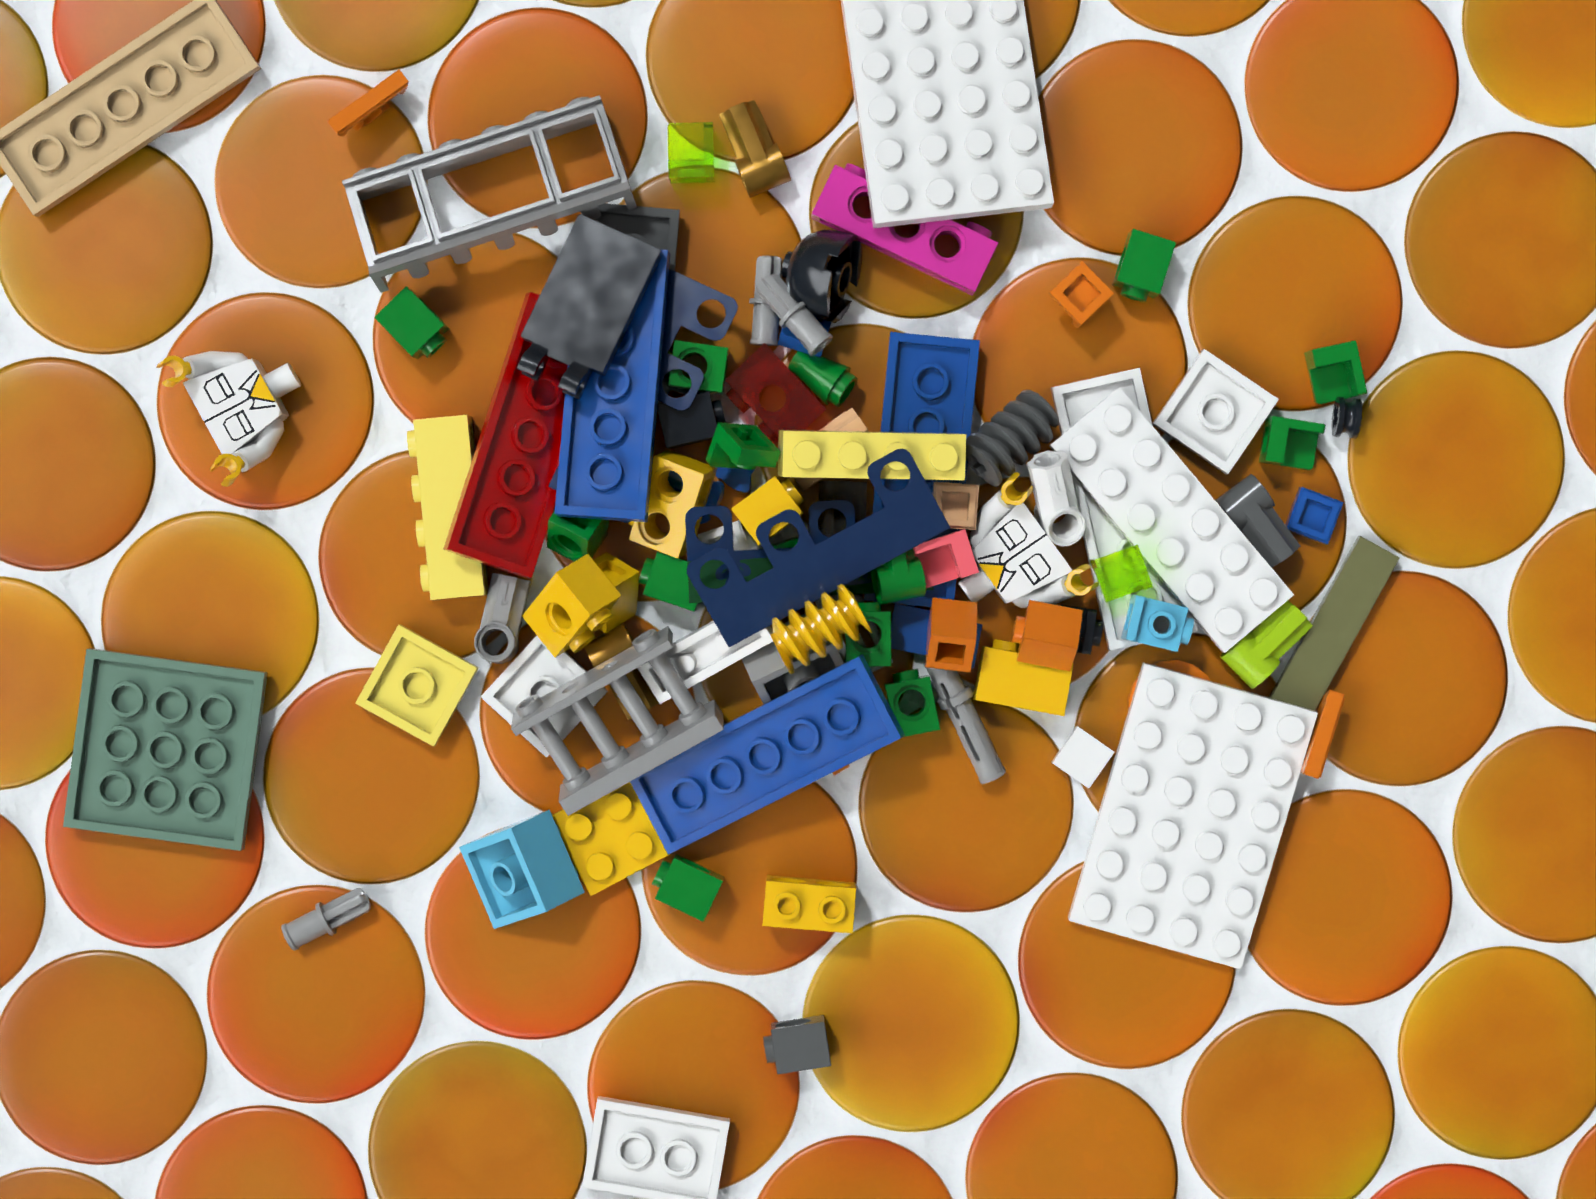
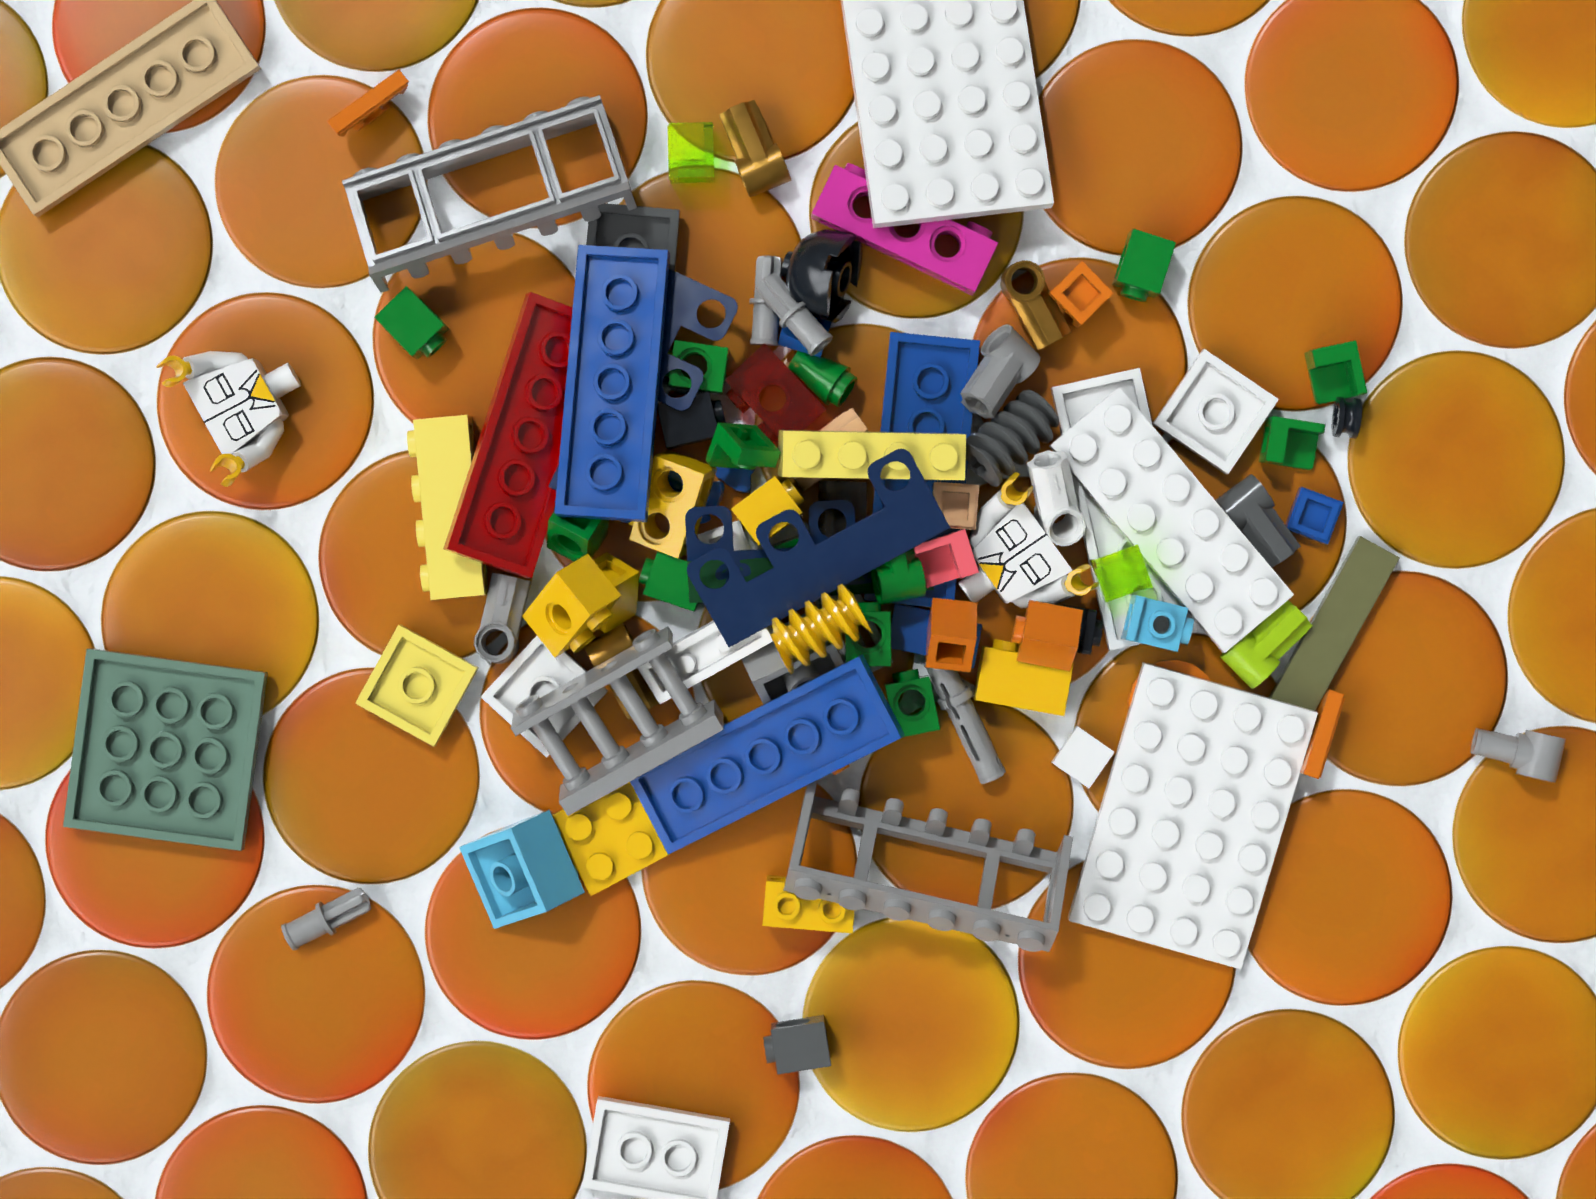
black tile [517,214,663,400] -> none
green brick [652,854,724,922] -> none
none -> light grey window [783,780,1073,952]
none -> light grey piece [960,324,1041,419]
none -> pearl gold piece [1000,260,1071,351]
none -> light grey pin [1470,728,1566,783]

